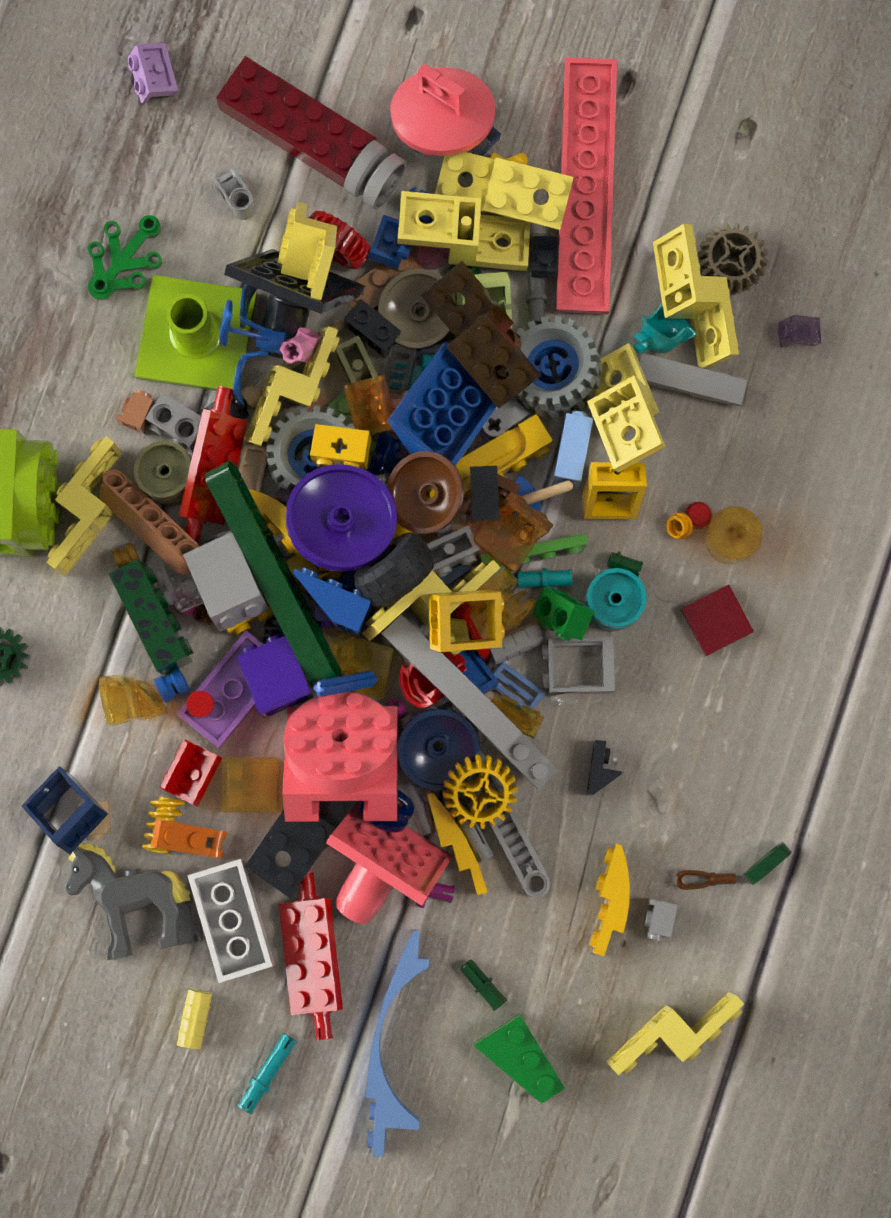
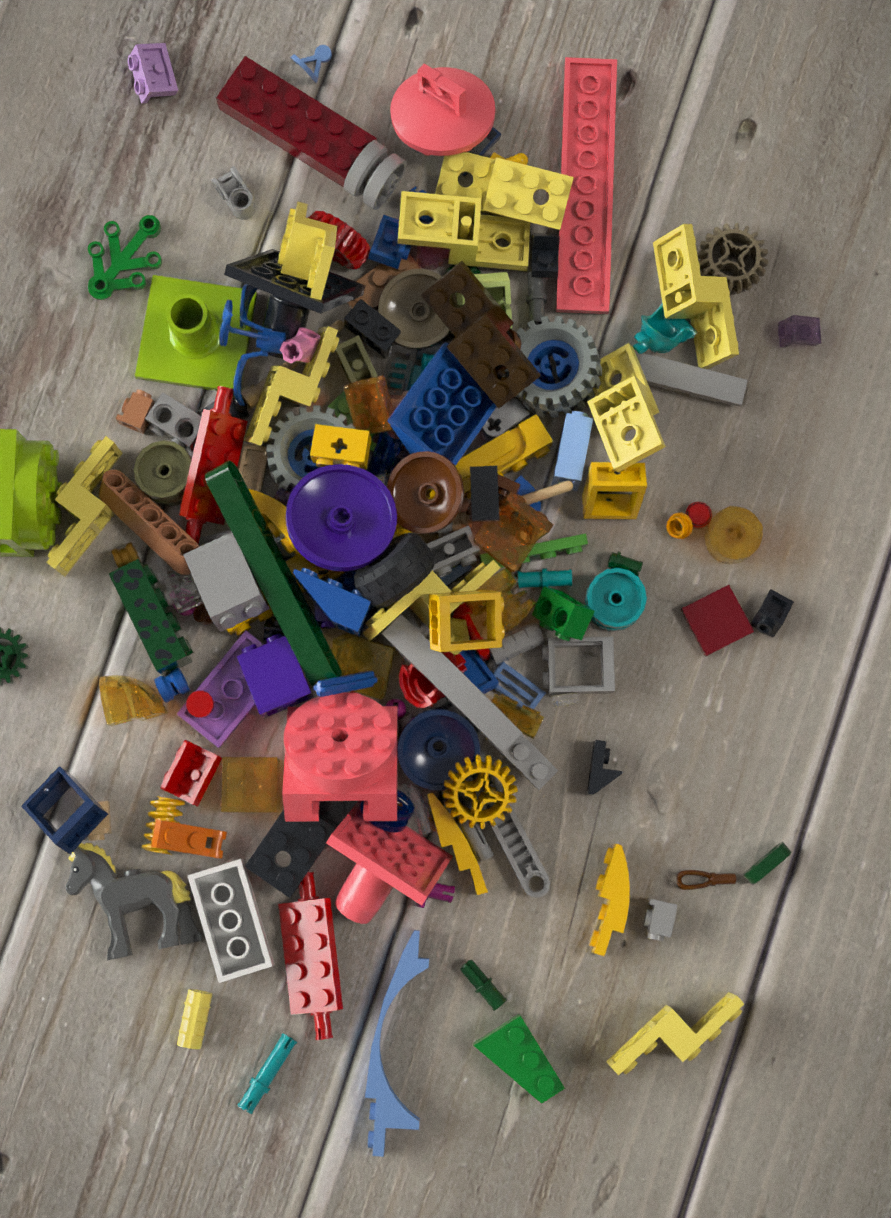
none -> medium blue piece [290,45,332,83]
none -> black bracket [750,589,794,637]

